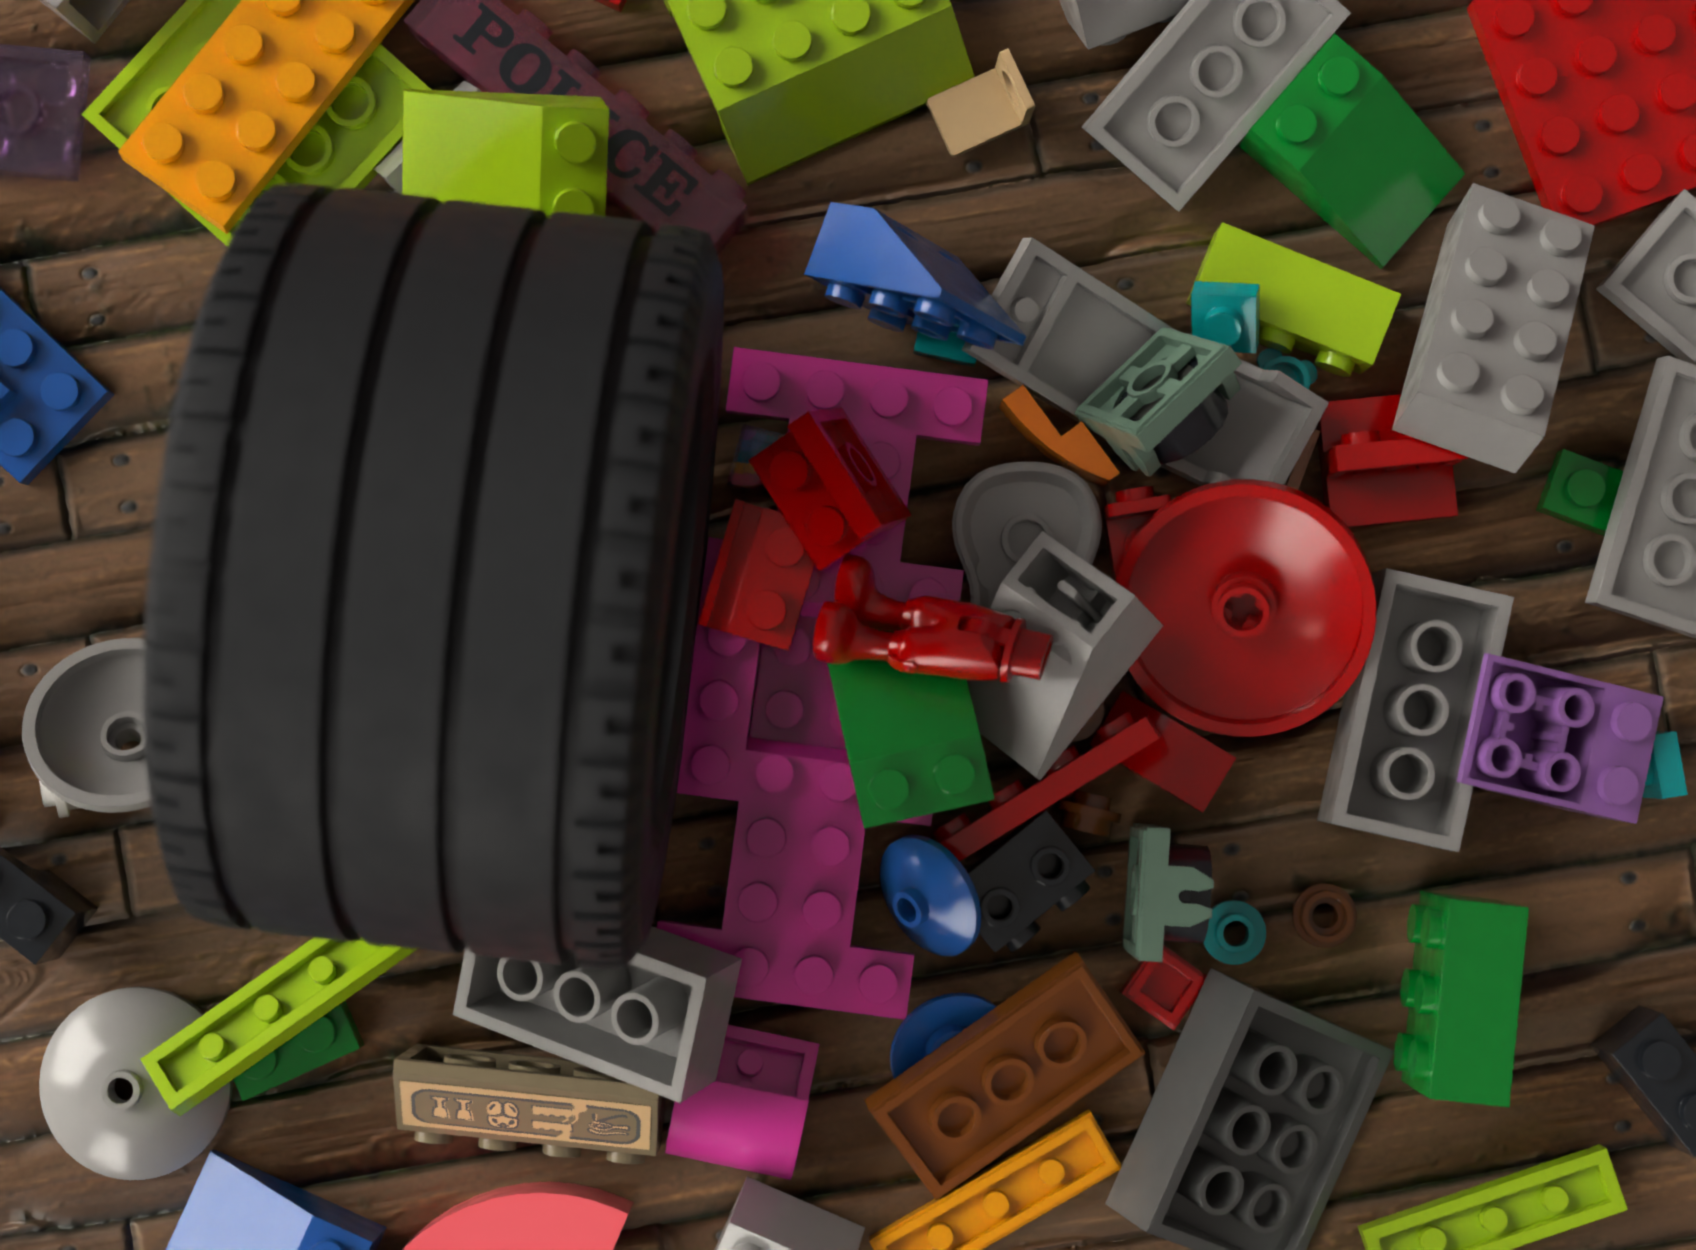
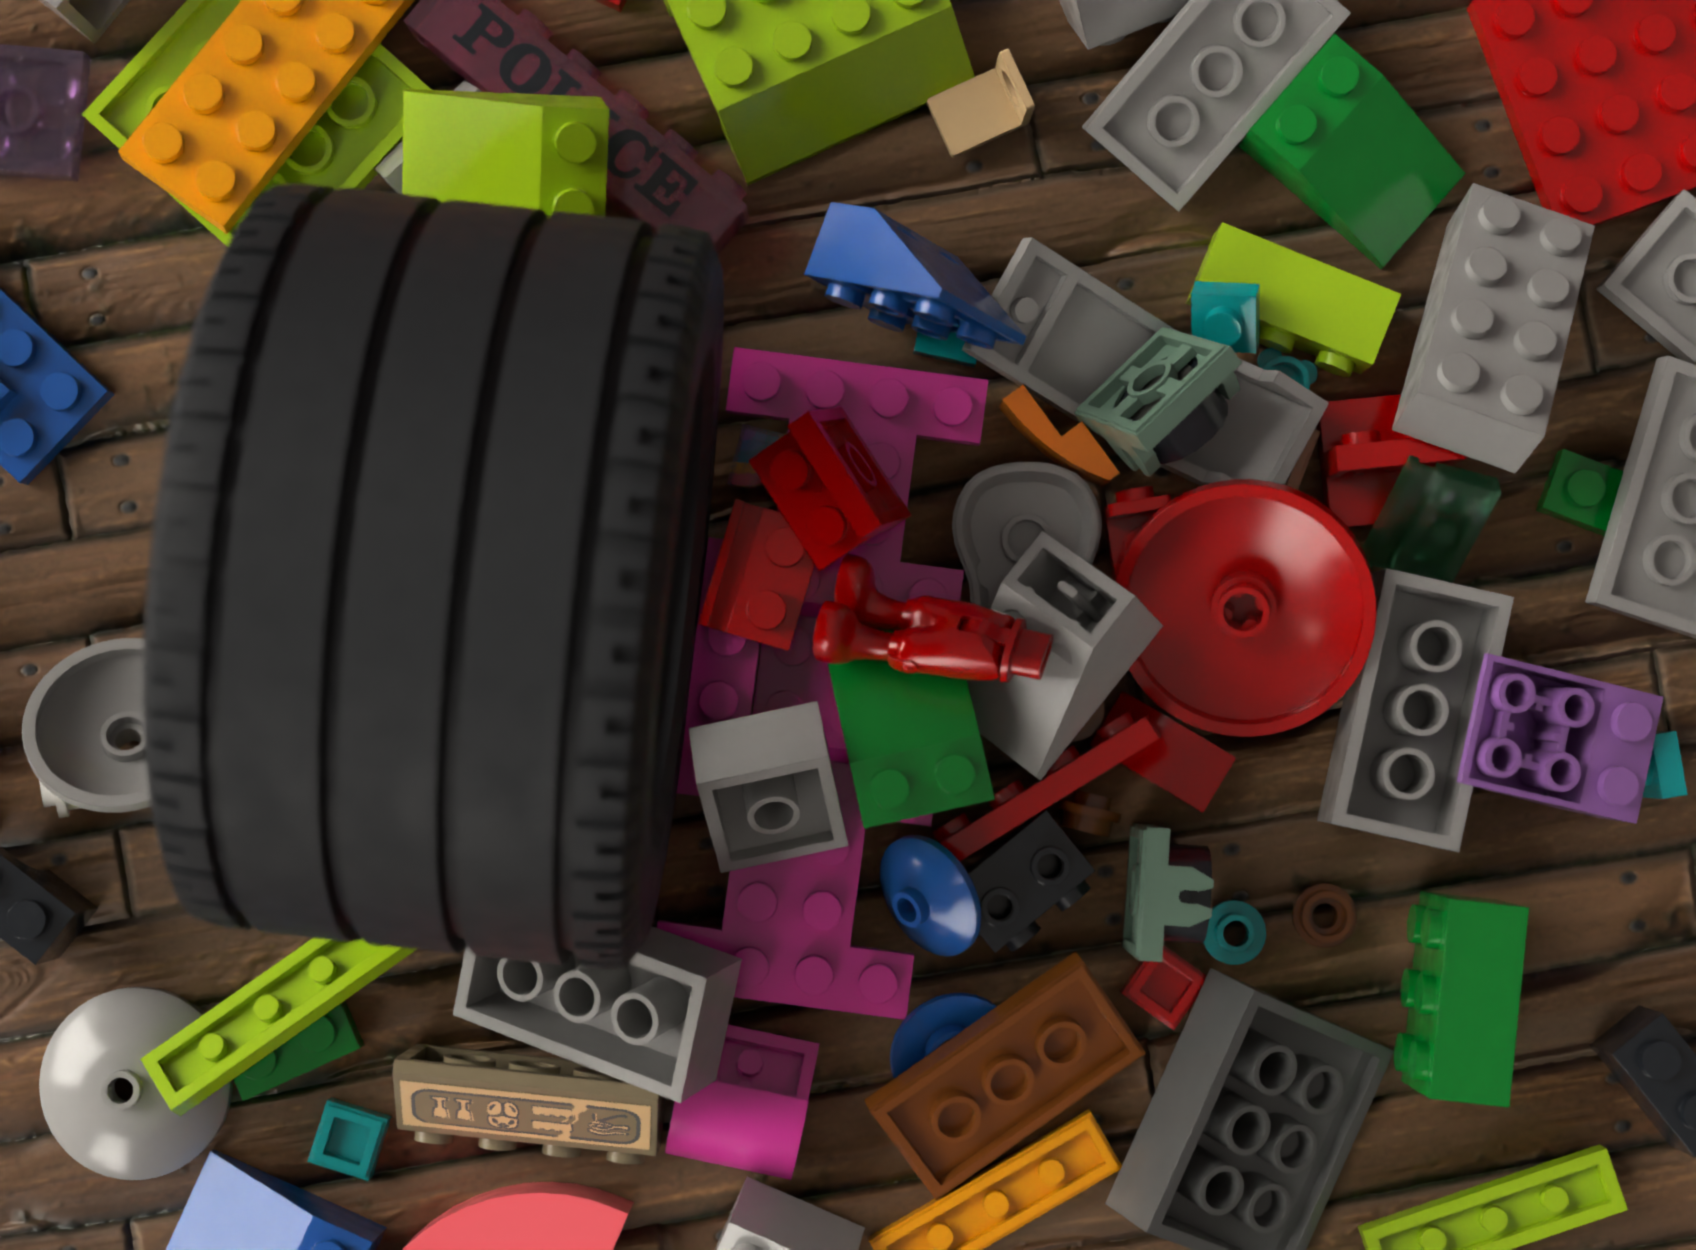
none -> teal tile [307,1097,392,1181]
none -> light grey slope [688,701,849,873]
none -> clear green plate [1362,455,1501,583]

